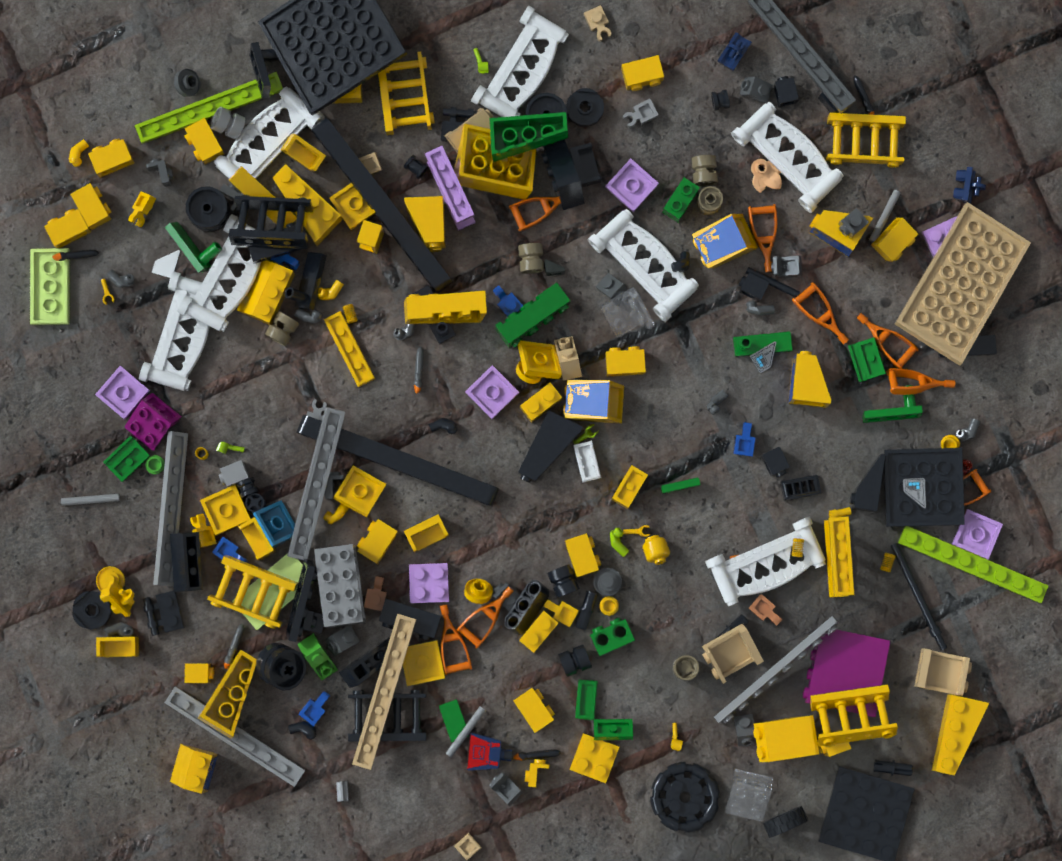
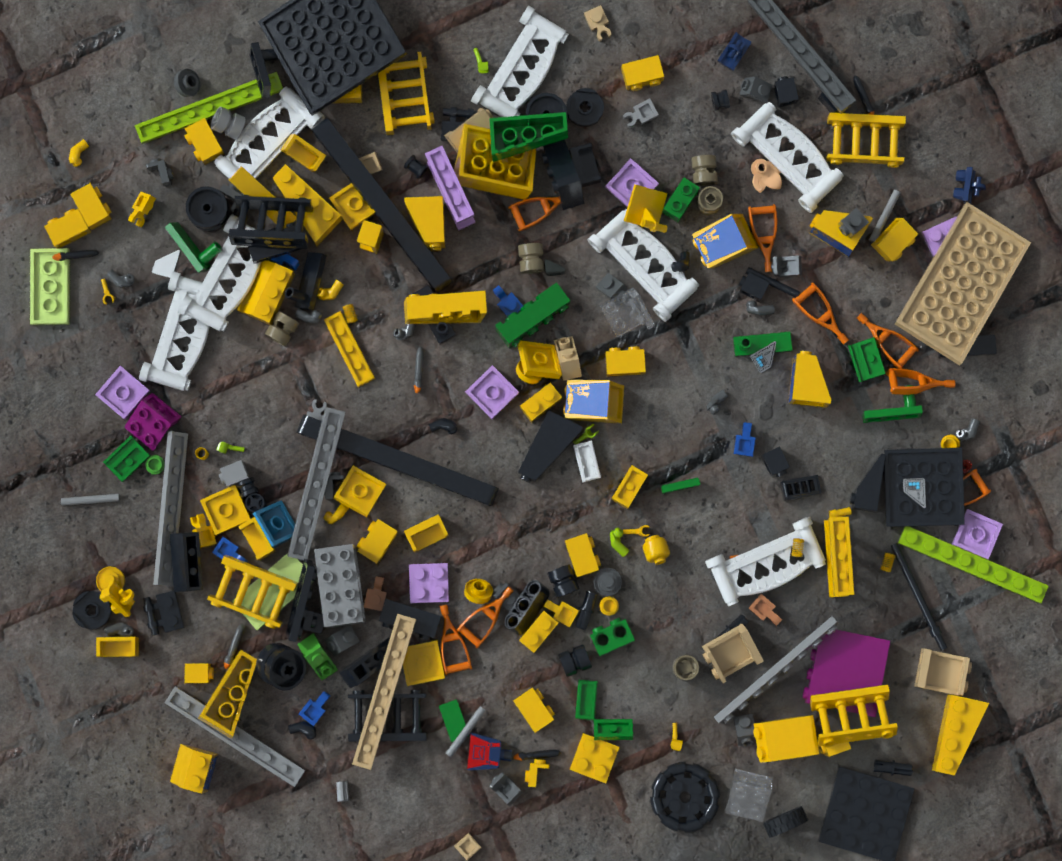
yellow brick [88,138,135,178] -> none
none -> yellow plate [624,184,667,233]

